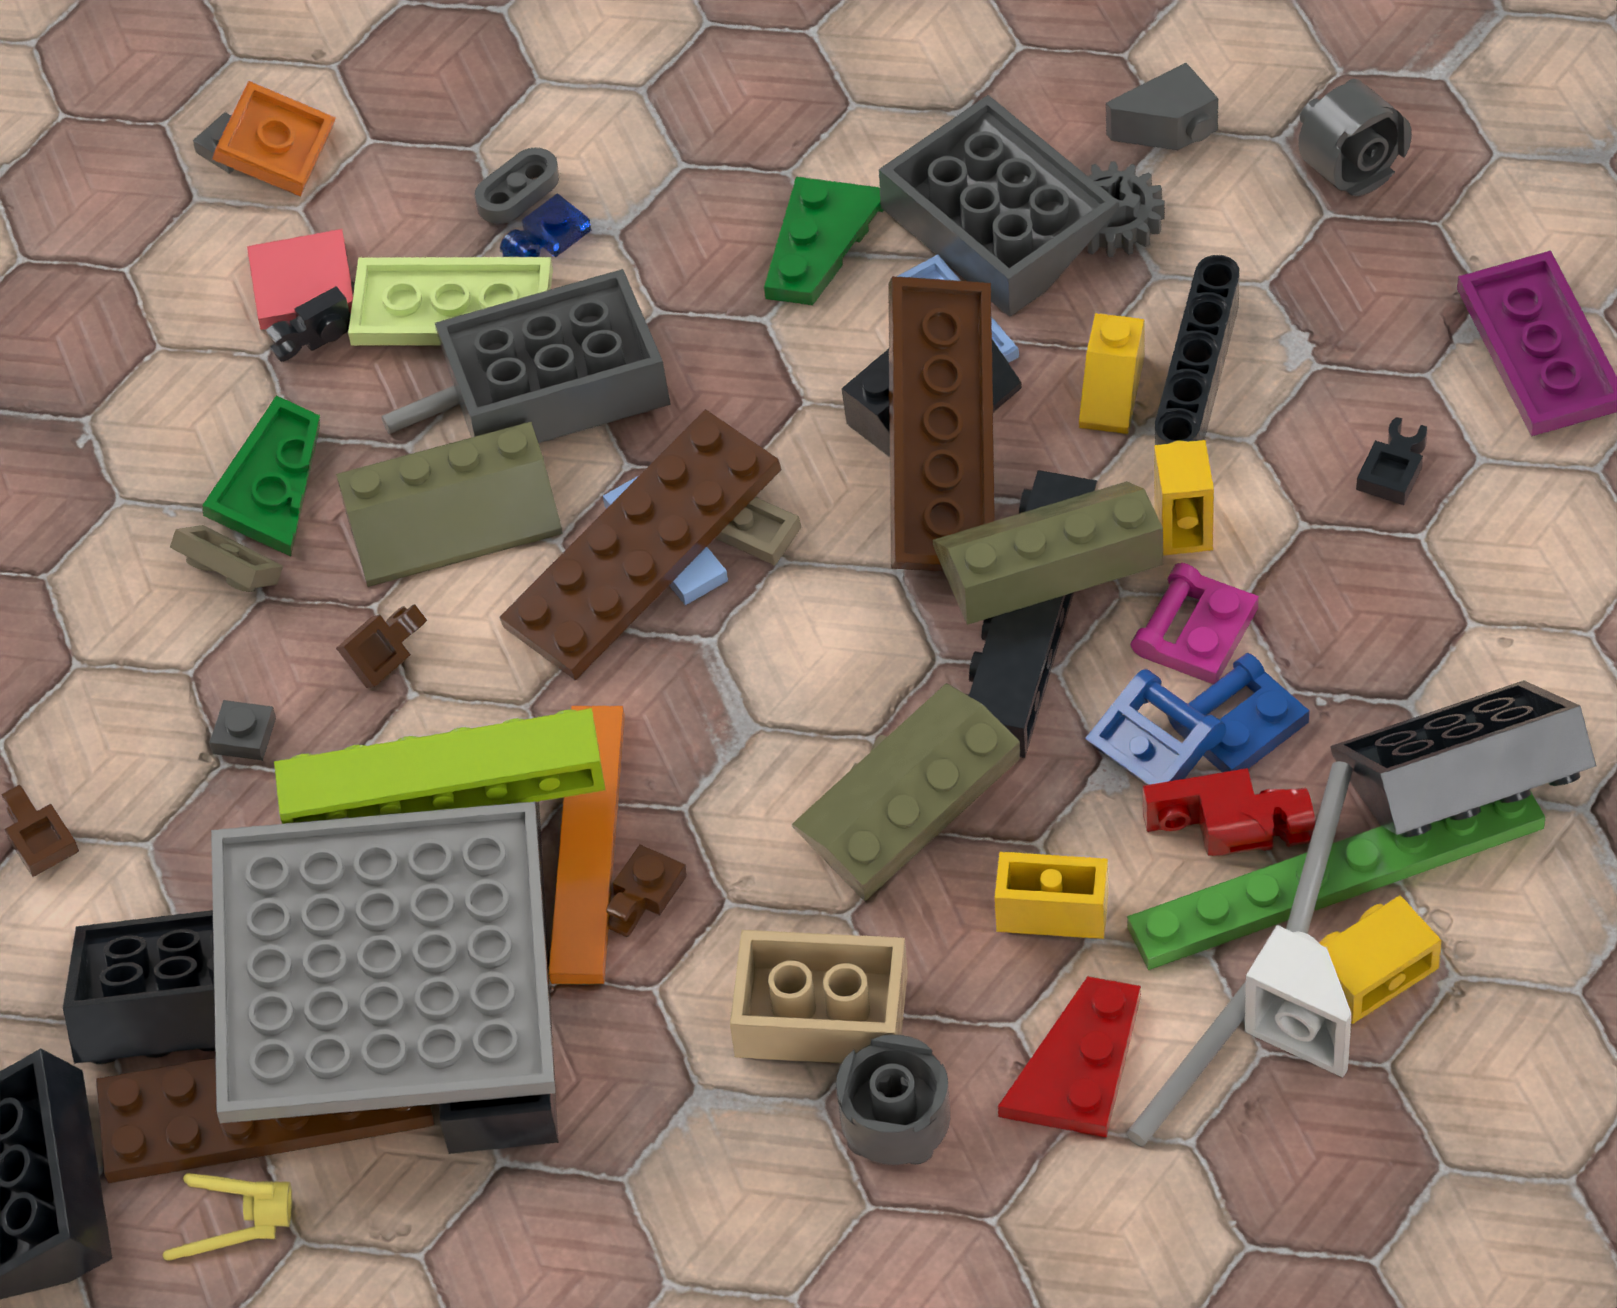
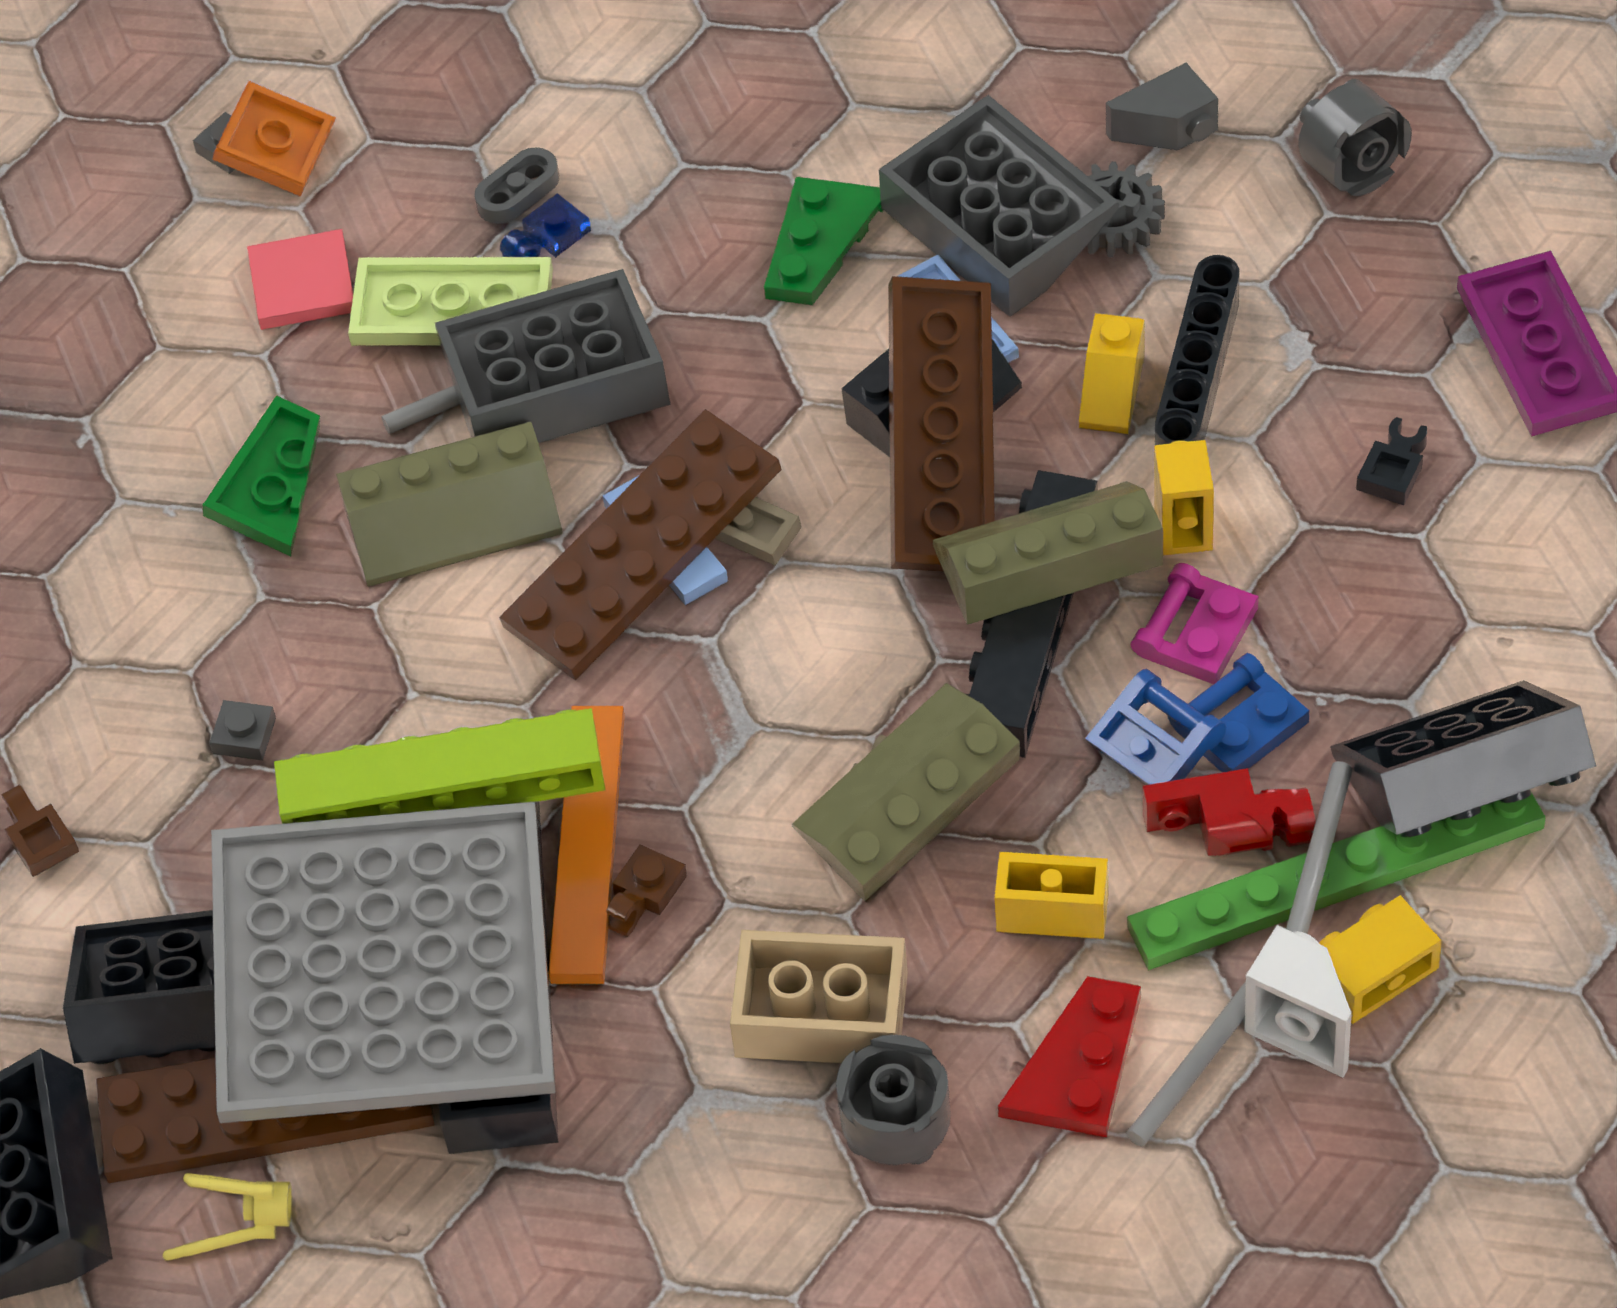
dark tan plate [170,525,283,592] -> none
black plate [266,286,350,362] -> none
reddish brown plate [336,604,427,688] -> none

